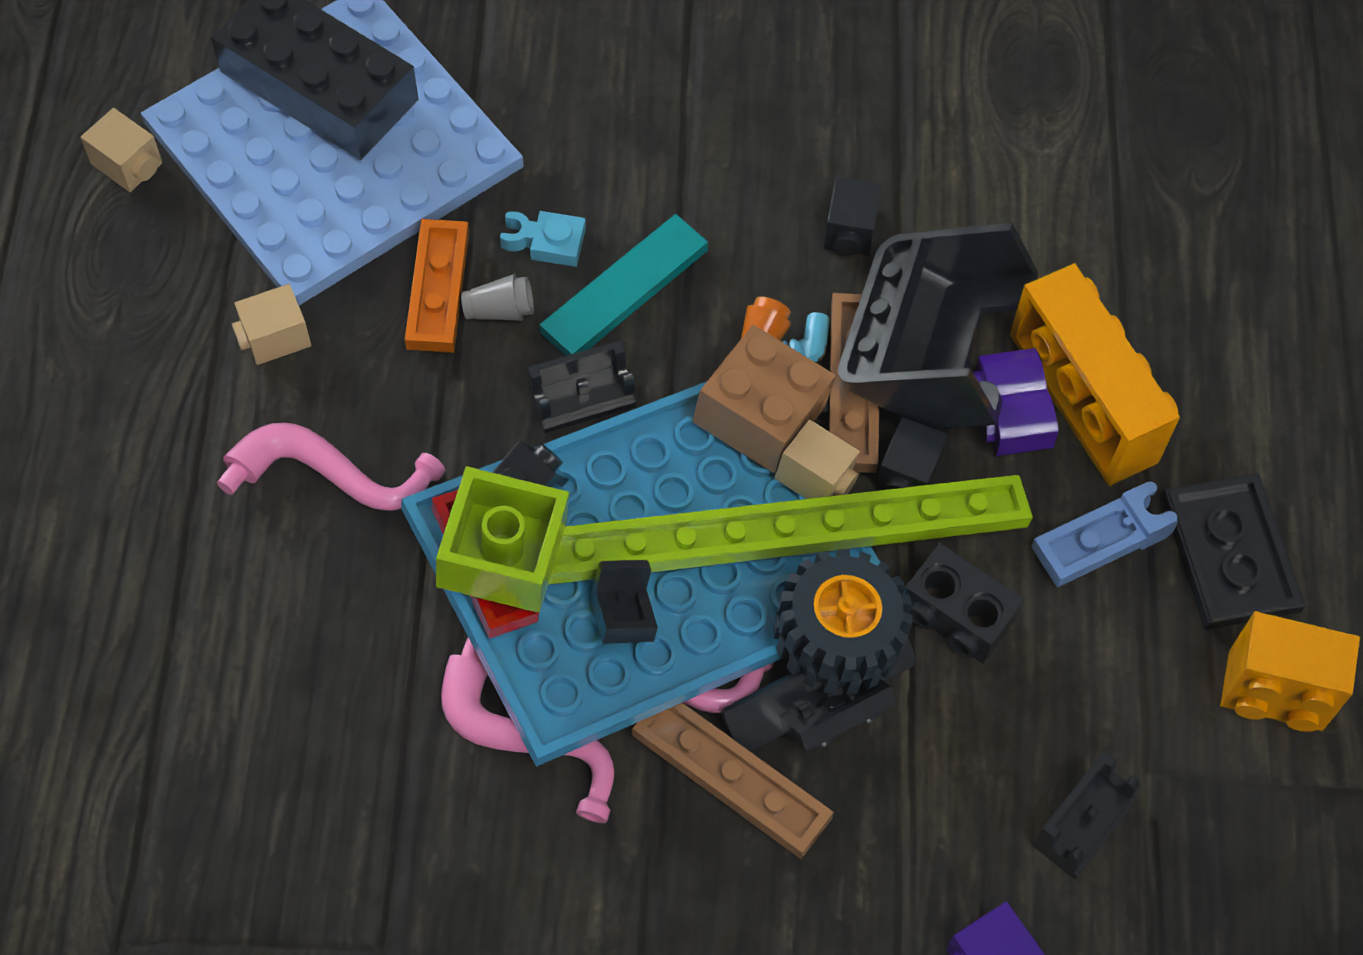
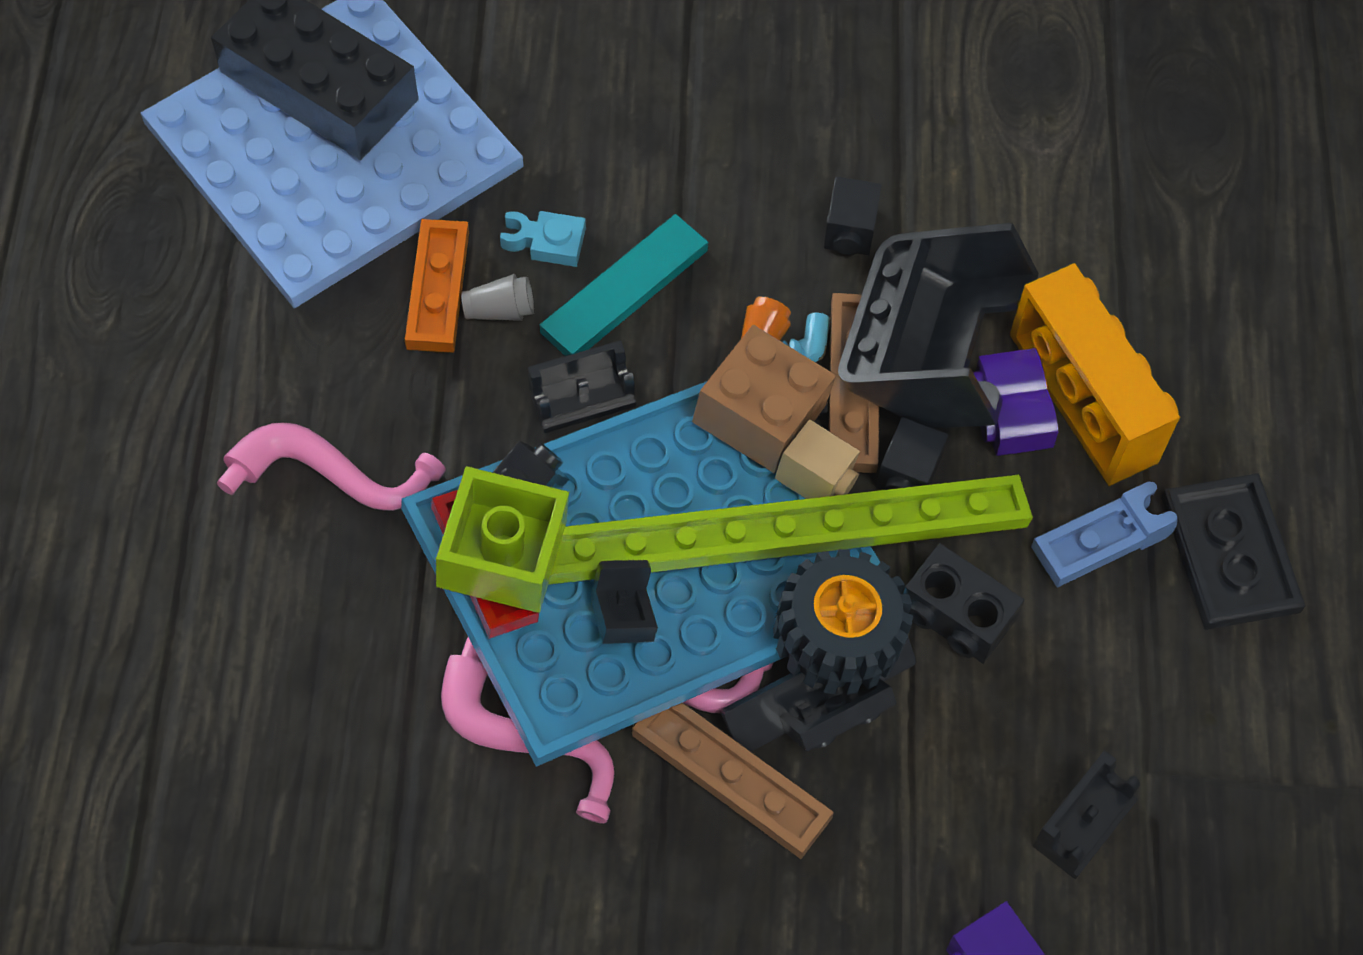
tan brick [81,107,162,192] -> none
tan brick [232,283,311,365] -> none
light orange brick [1220,611,1360,732] -> none

